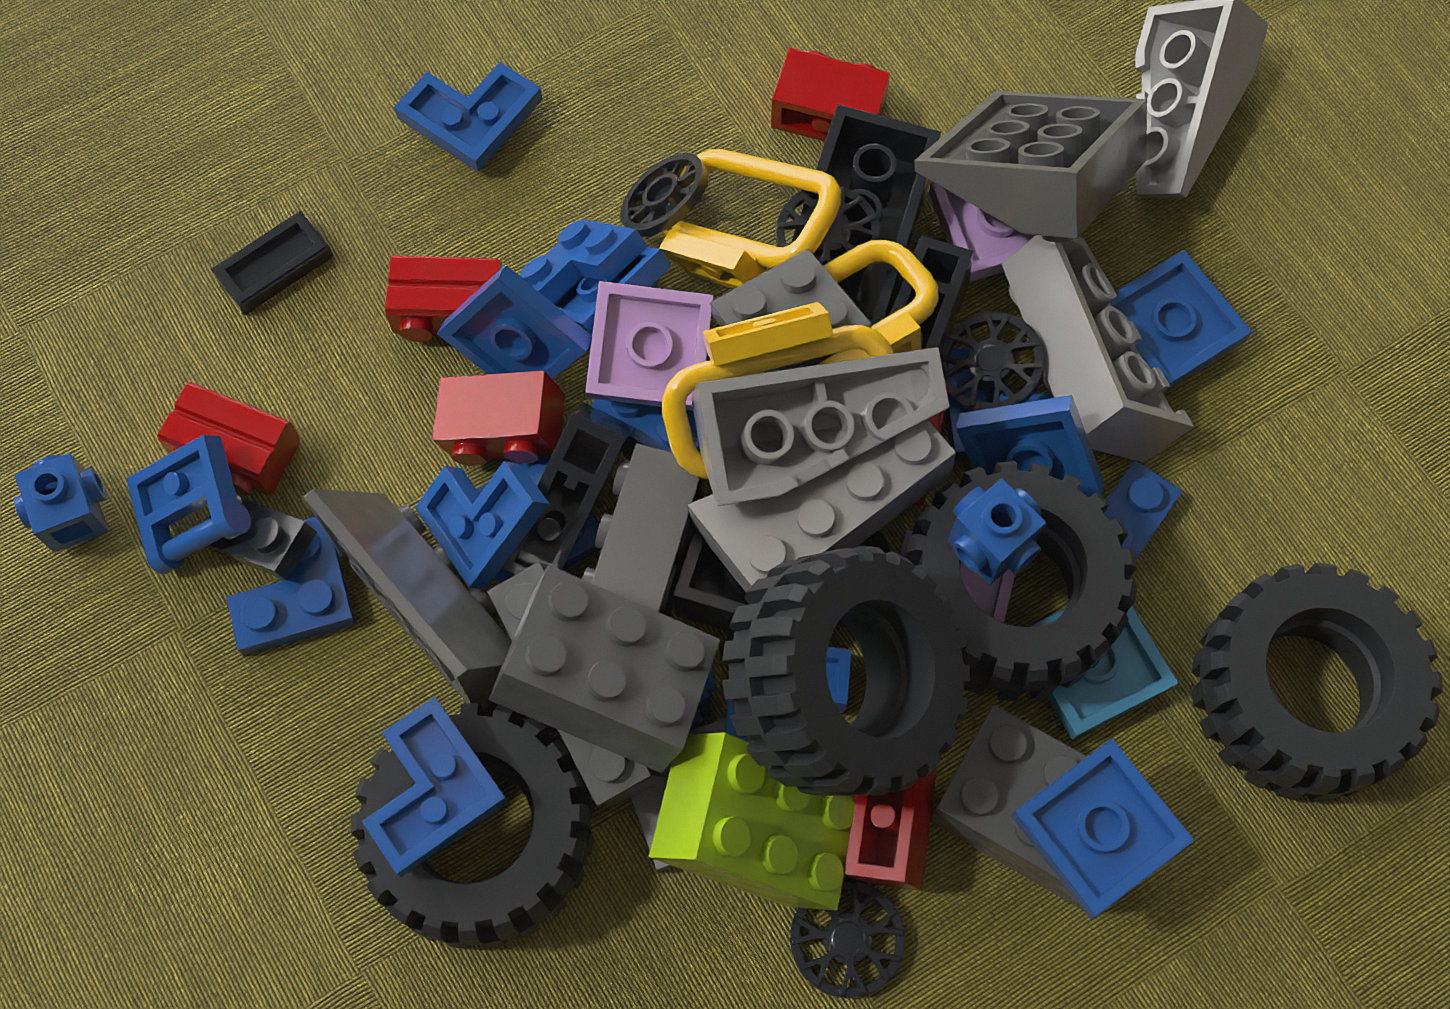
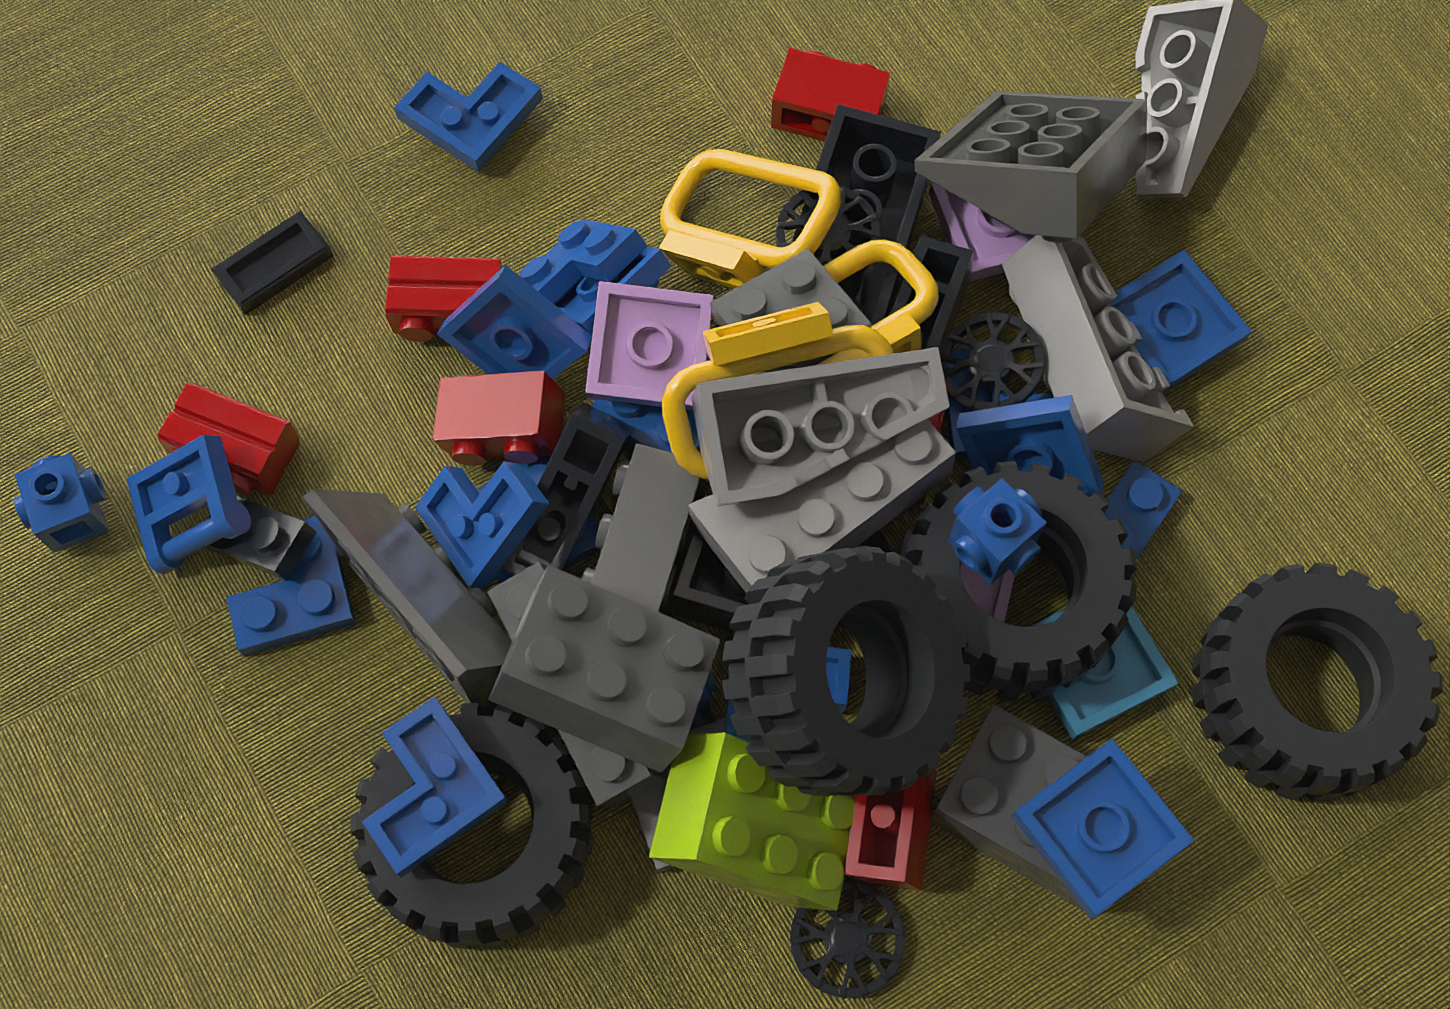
black wheel [620,153,708,237] -> none

